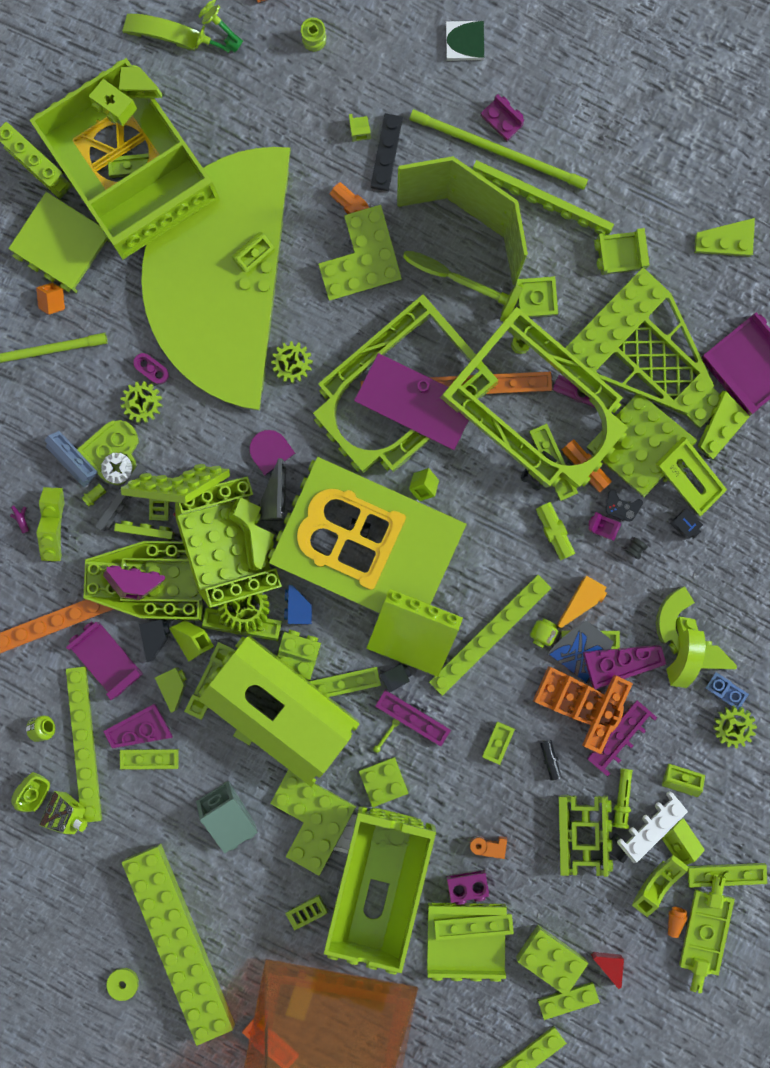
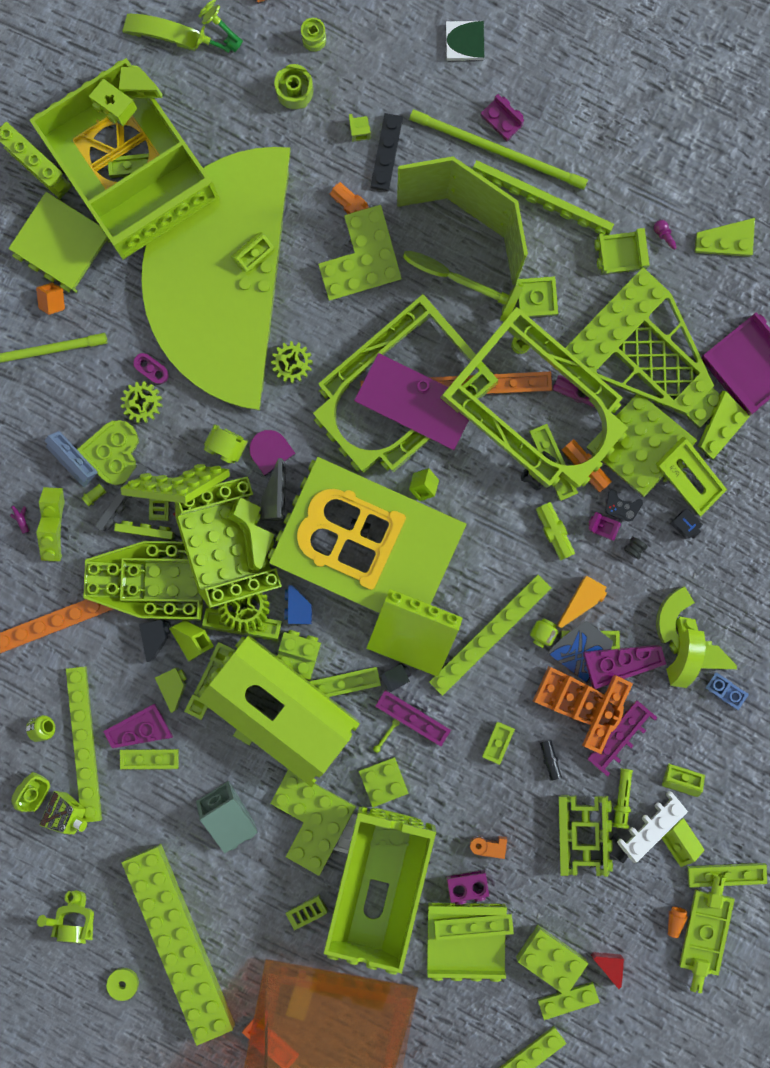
magenta panel [66,622,143,700] -> none
white gear [101,453,132,484] -> none
magenta slope [103,565,165,600] -> none
lime arch [632,855,688,917] -> none
lime gear [713,705,757,749] -> none
none -> lime piece [37,890,94,944]
none -> lime brick [203,424,248,464]
none -> lime brick [274,64,314,109]
none -> magenta bar [653,220,677,250]

